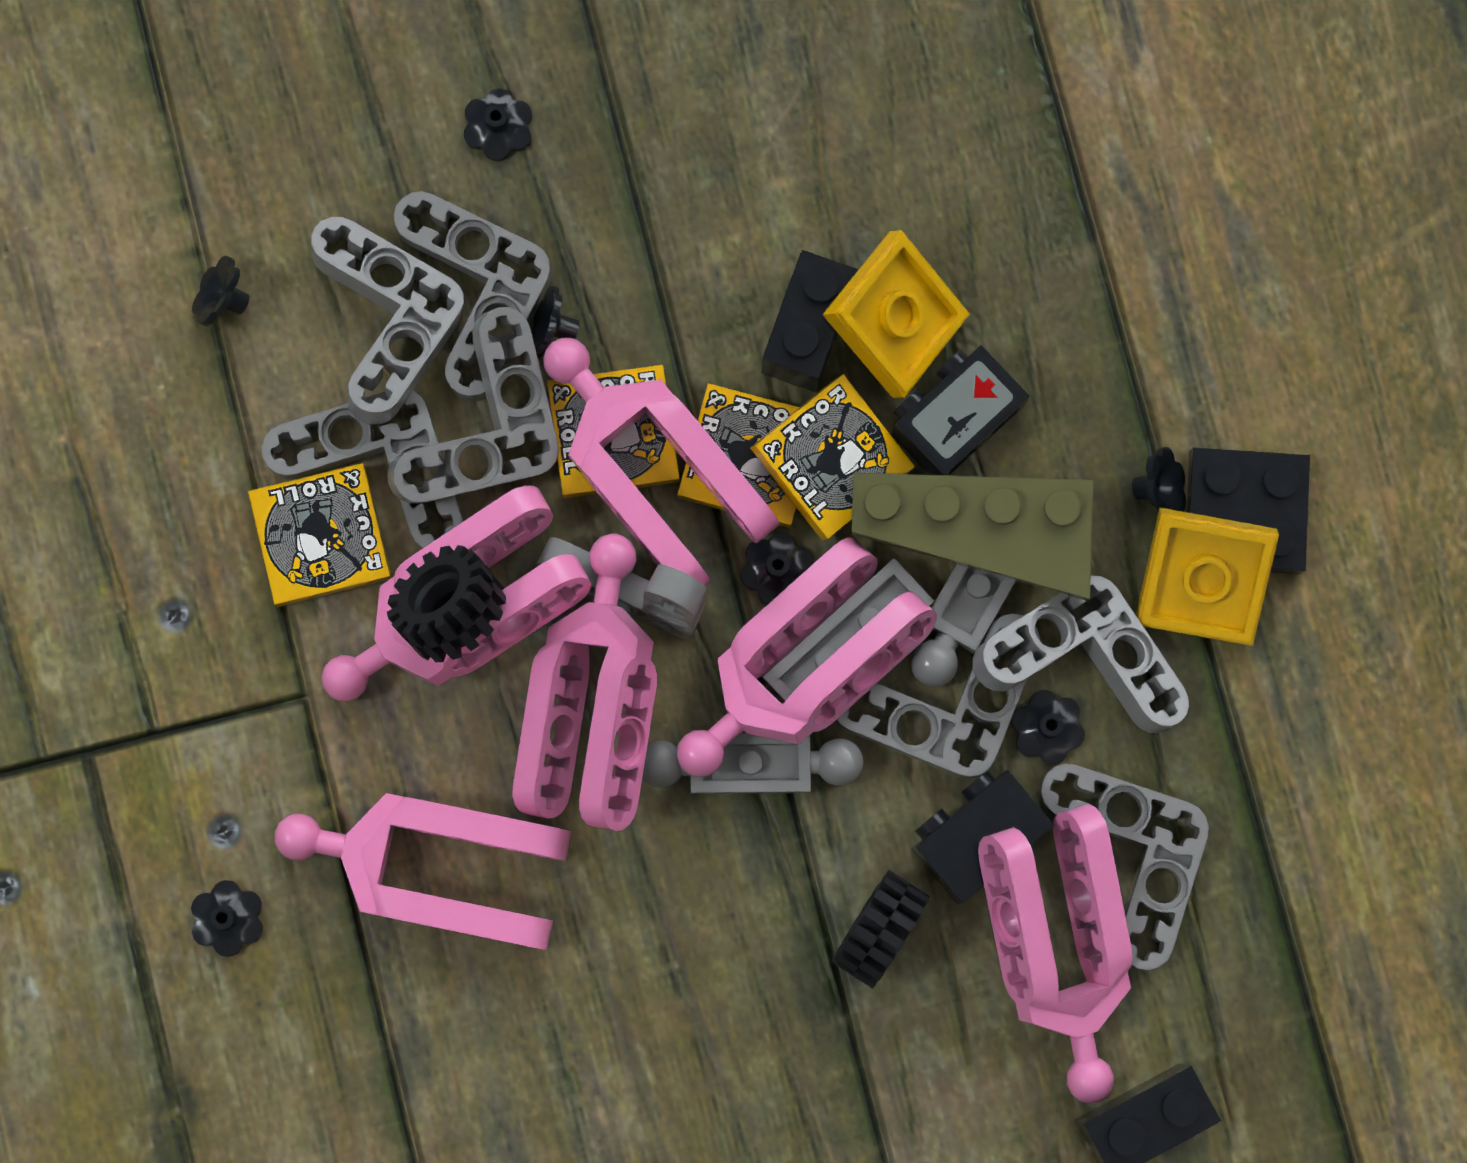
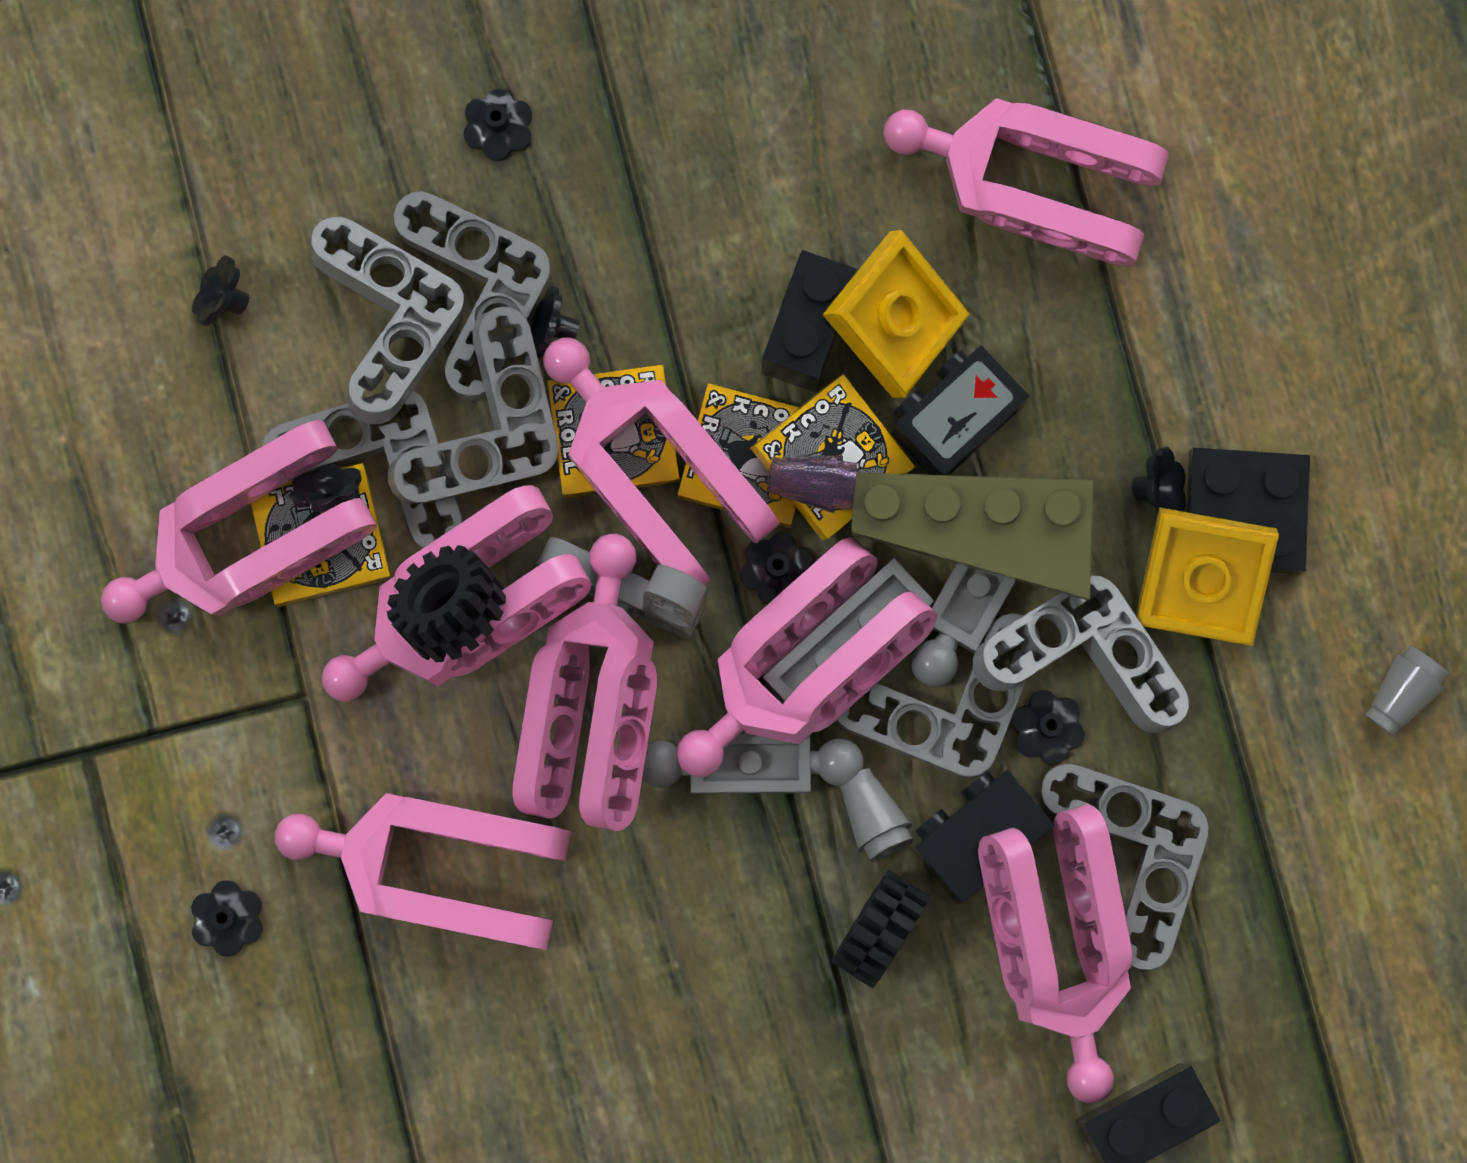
none -> bright pink piece [100,420,377,624]
none -> black plant [289,464,362,514]
none -> clear purple cone [767,455,857,514]
none -> light grey cone [839,768,913,862]
none -> bright pink piece [883,98,1169,266]
none -> light grey cone [1365,645,1450,736]

